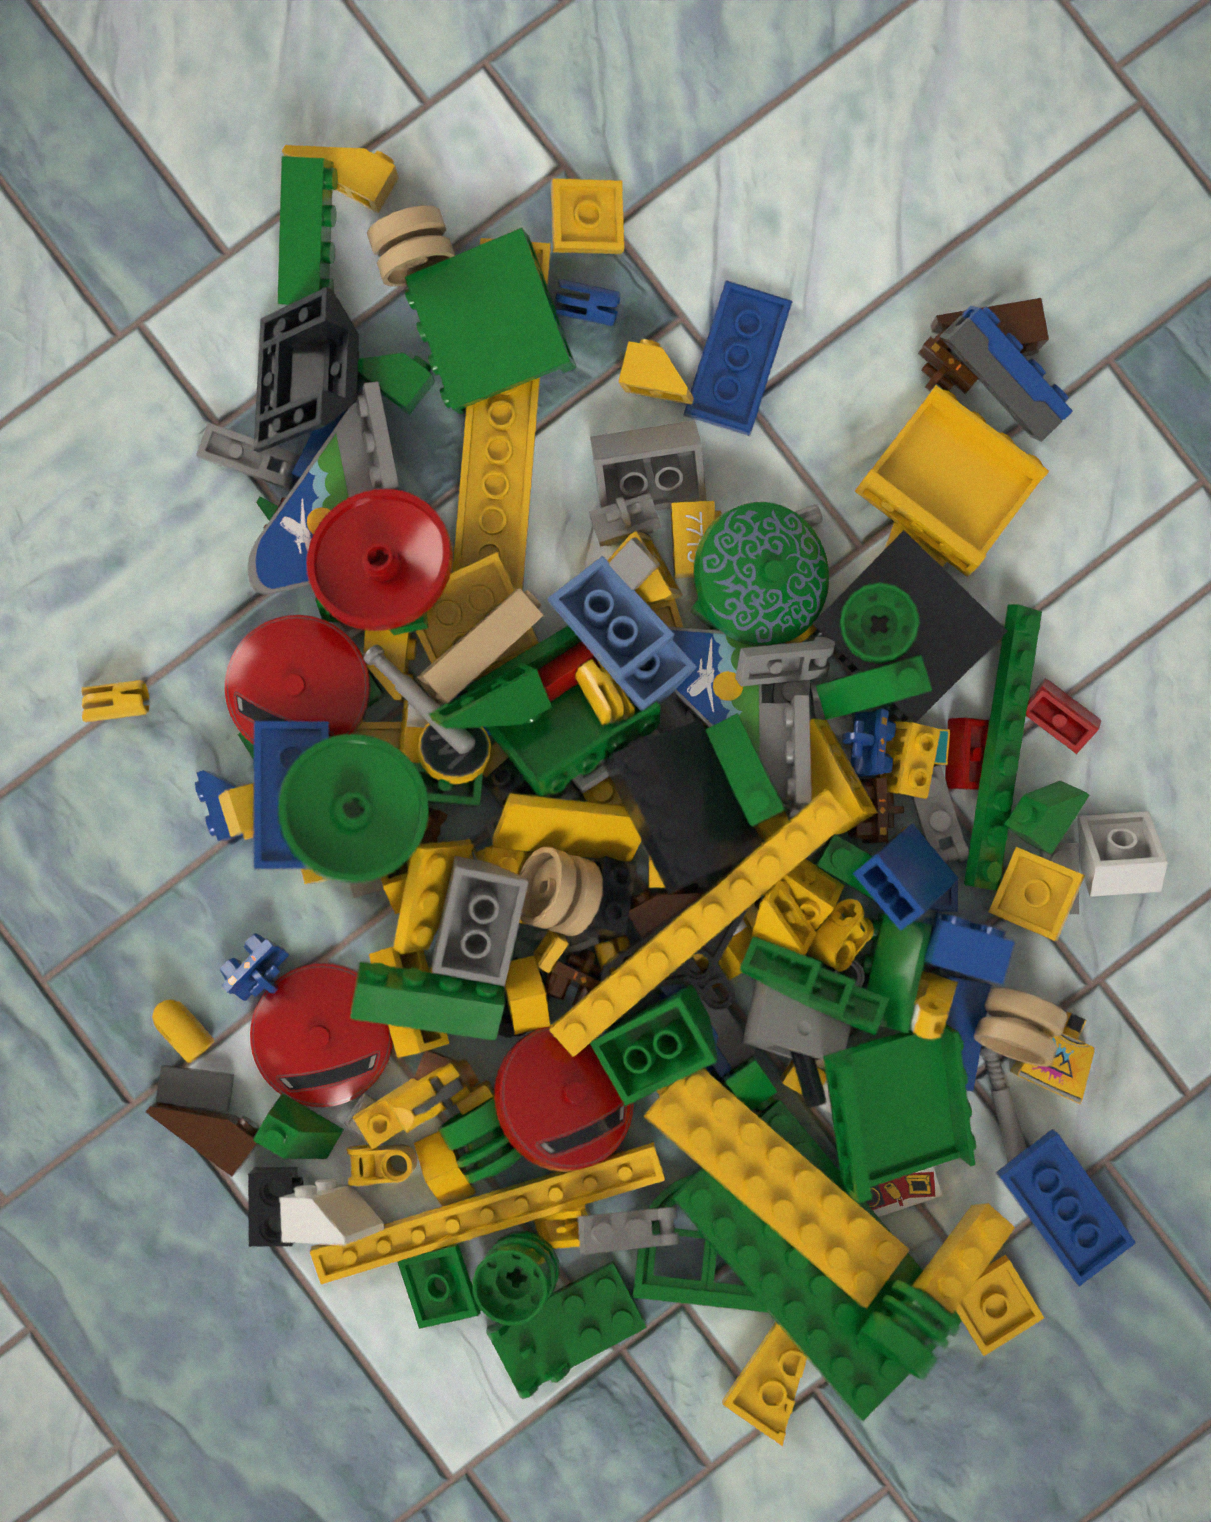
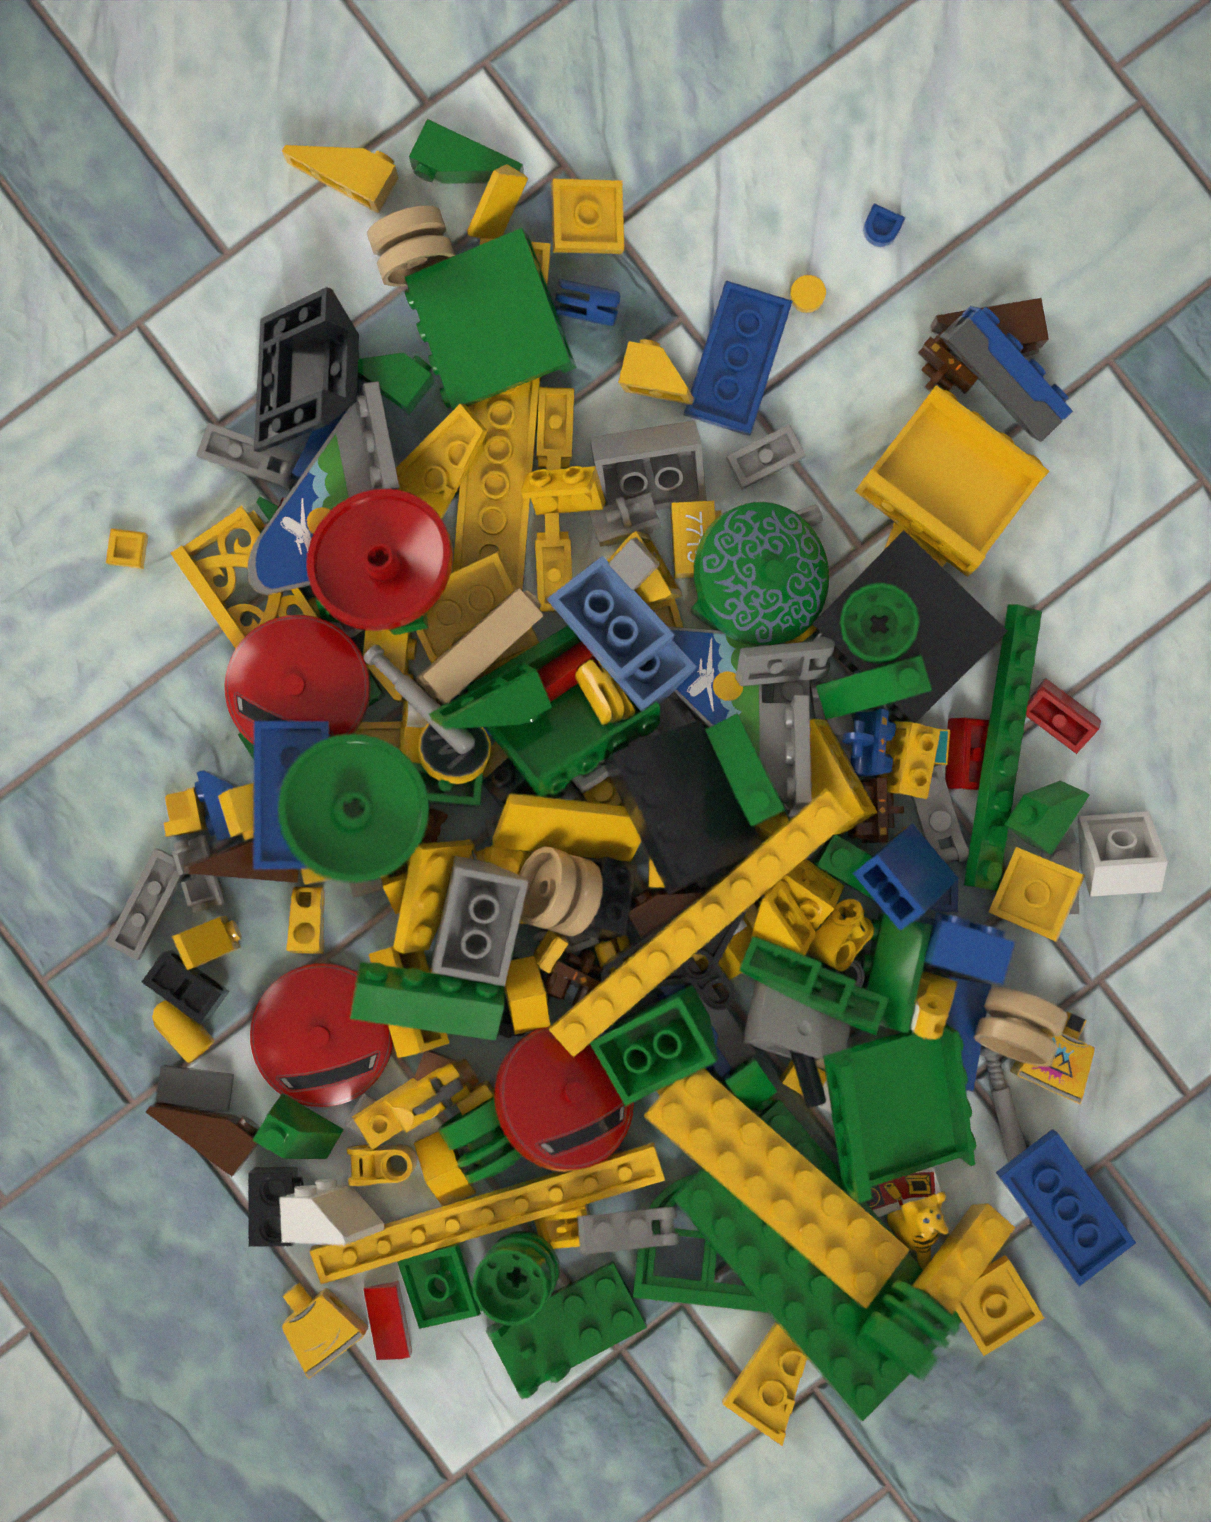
yellow arm [81,680,150,723] -> none
blue hips [220,933,289,1001] -> none
green brick [277,156,338,305] -> none
none -> yellow tile [106,528,148,569]
none -> light grey plate [106,848,184,960]
none -> black brick [141,950,230,1024]
none -> yellow panel [163,787,208,837]
none -> yellow fence [170,505,321,649]
none -> light grey hinge [172,835,224,913]
none -> yellow slope [172,915,242,970]
none -> reddish brown slope [183,838,299,883]
none -> yellow torso [282,1282,368,1379]
none -> yellow leg [286,886,325,954]
none -> red slope [363,1281,412,1360]
none -> yellow wing [395,404,487,520]
none -> green slope [409,119,524,184]
none -> yellow slope [467,164,528,239]
none -> yellow bracket [521,466,606,515]
none -> yellow hinge [535,513,572,612]
none -> yellow hinge [536,387,575,470]
none -> light grey plate [726,424,806,490]
none -> yellow tile [790,275,826,313]
none -> blue tile [863,203,906,247]
none -> yellow animal [887,1192,948,1270]

